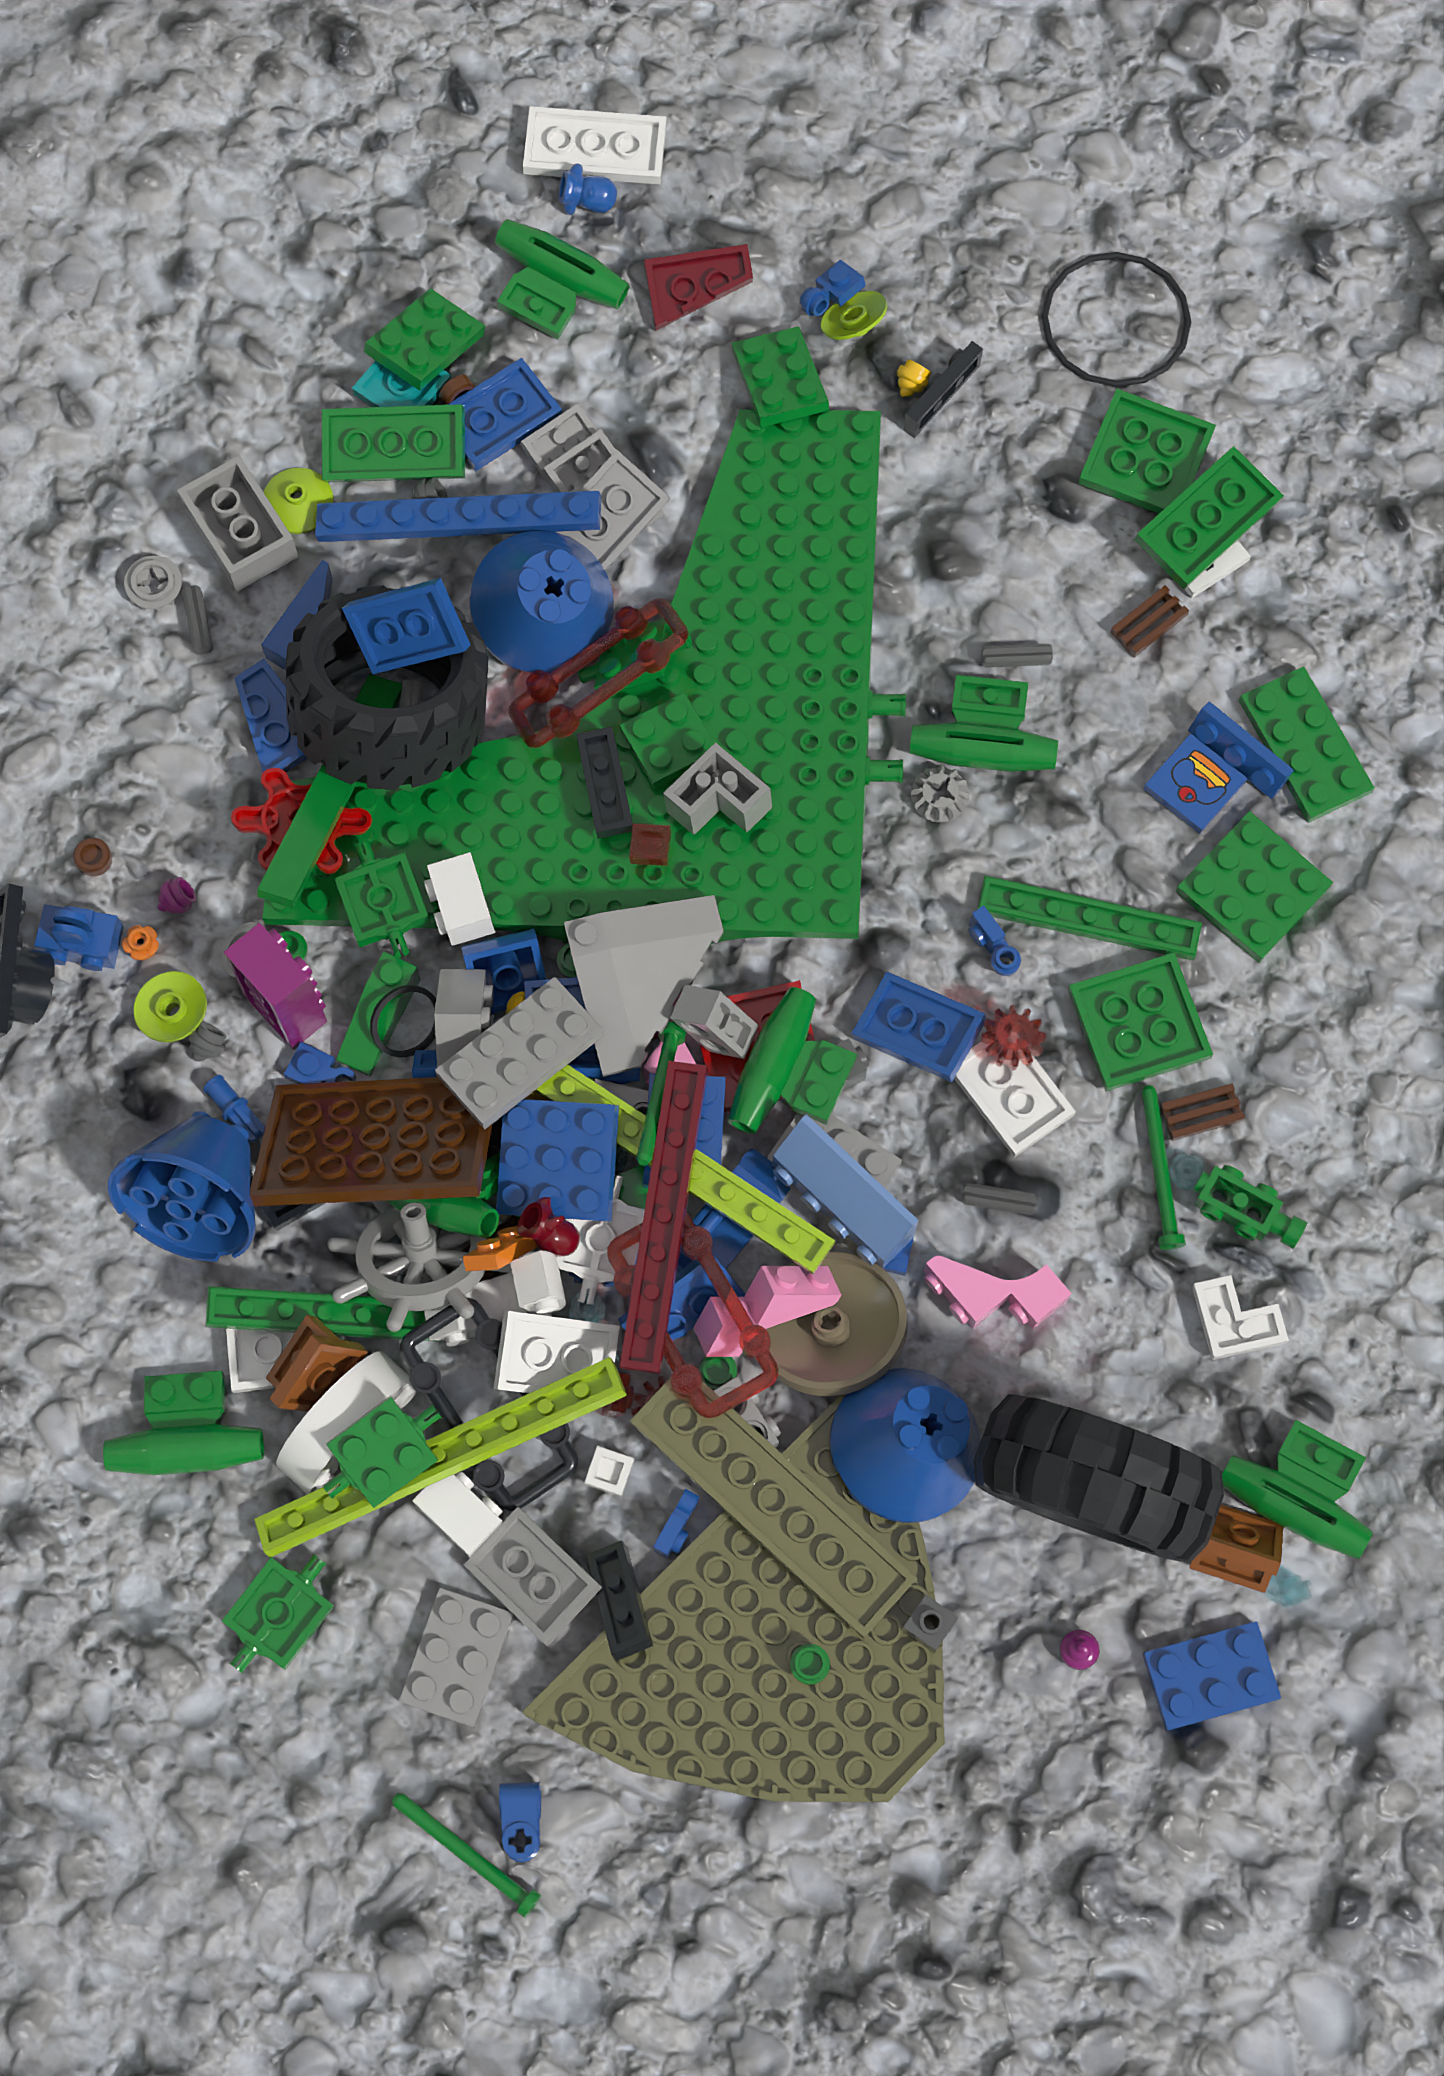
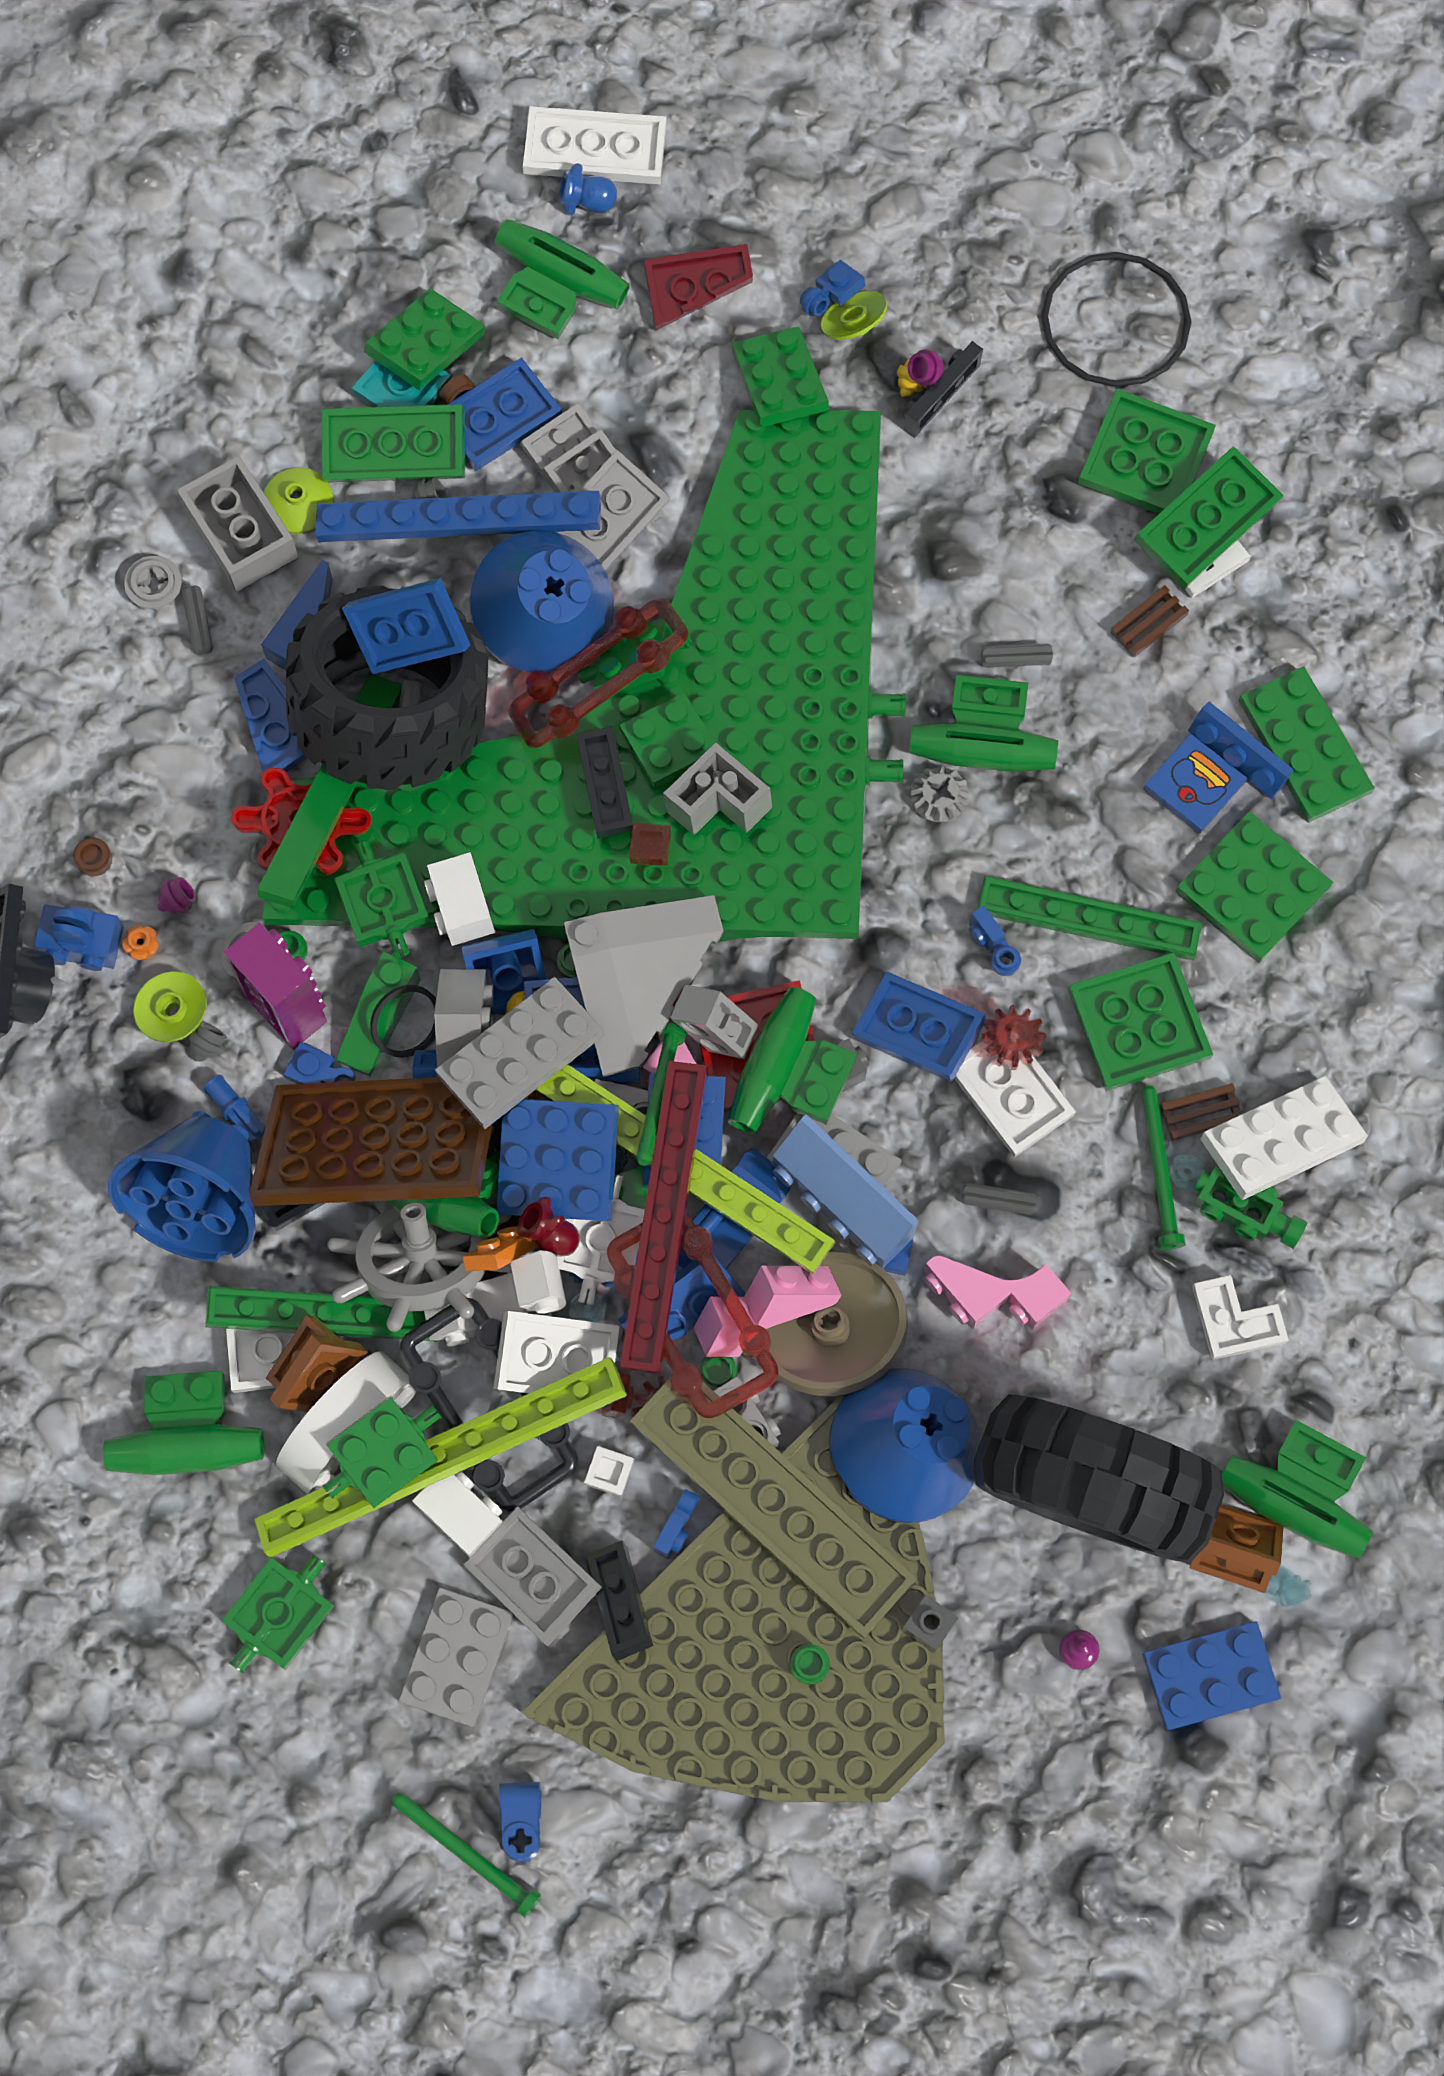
none -> magenta plate [908,349,944,386]
none -> white plate [1200,1076,1368,1200]

